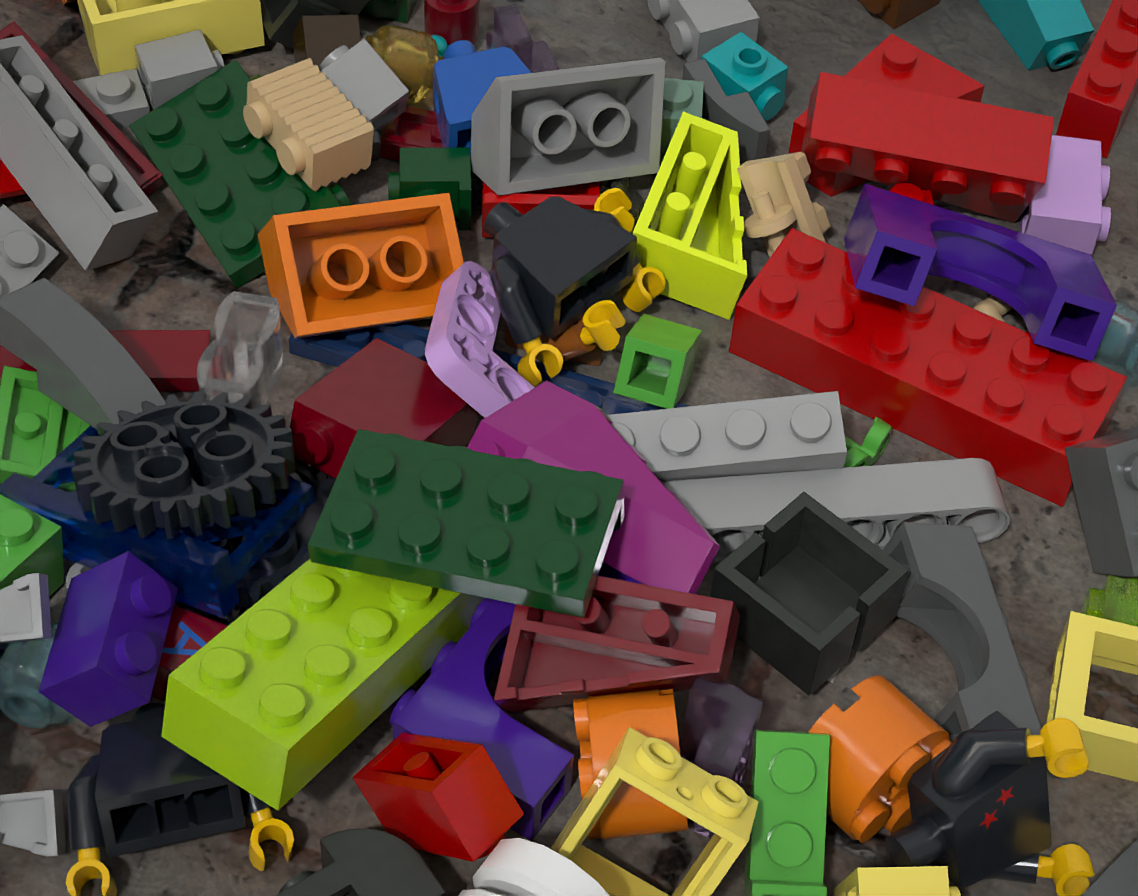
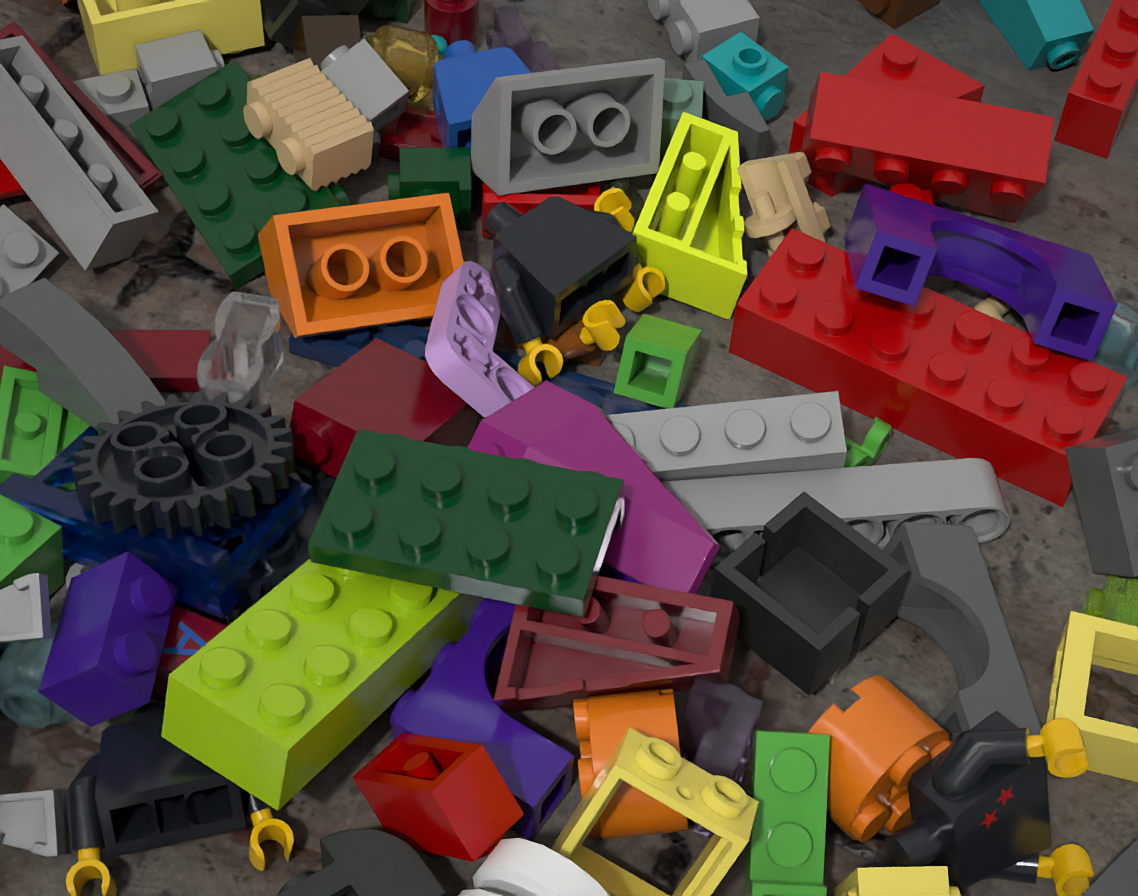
lavender brick [1020,135,1111,255] -> none

